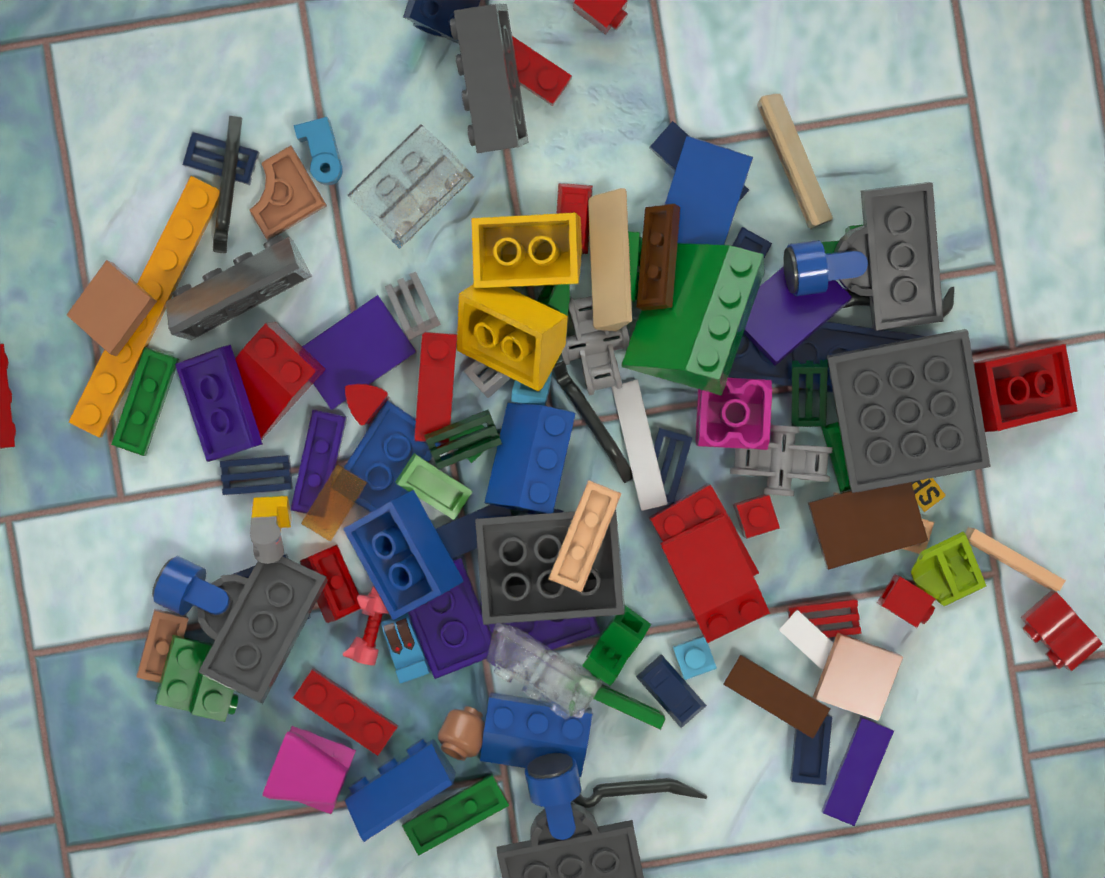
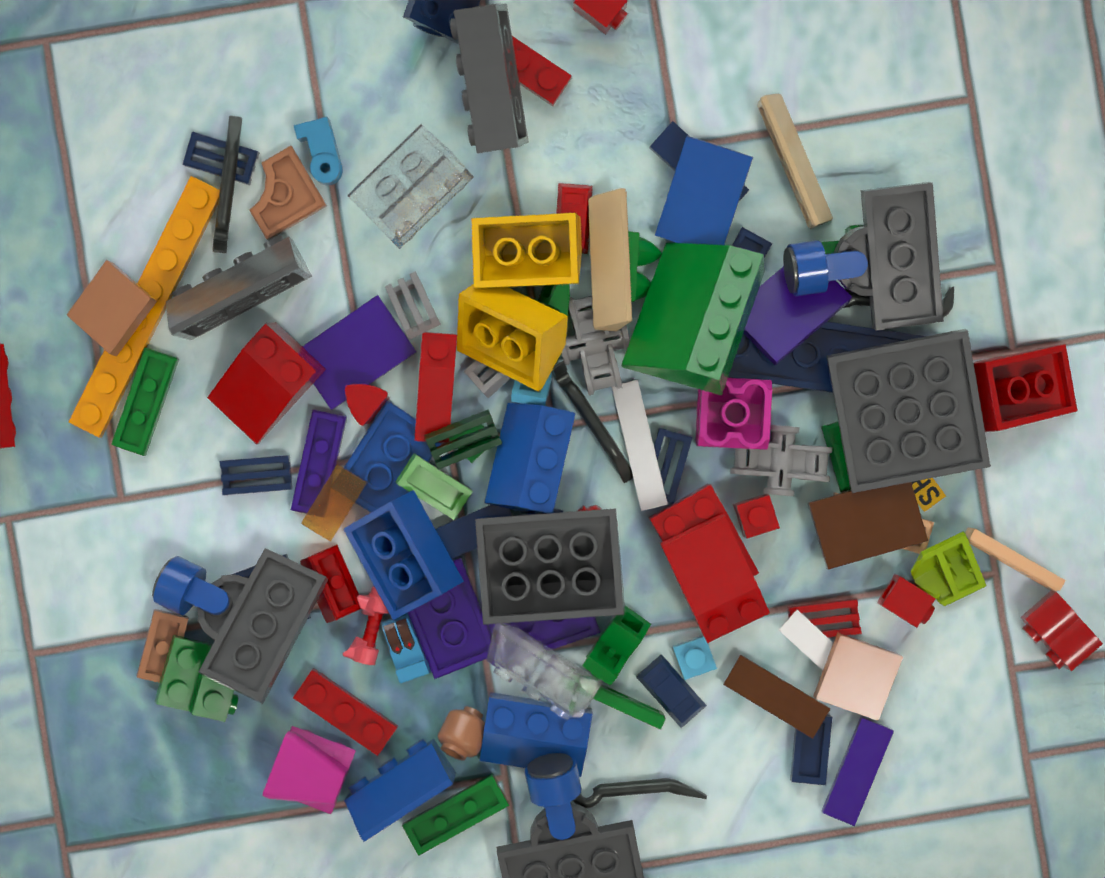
dark purple tile [175,344,263,462] -> none
leg [250,496,292,564] -> none
light nougat tile [549,480,622,593] -> none
reddish brown tile [636,204,680,311] -> none
dark green tile [791,360,828,427] -> none

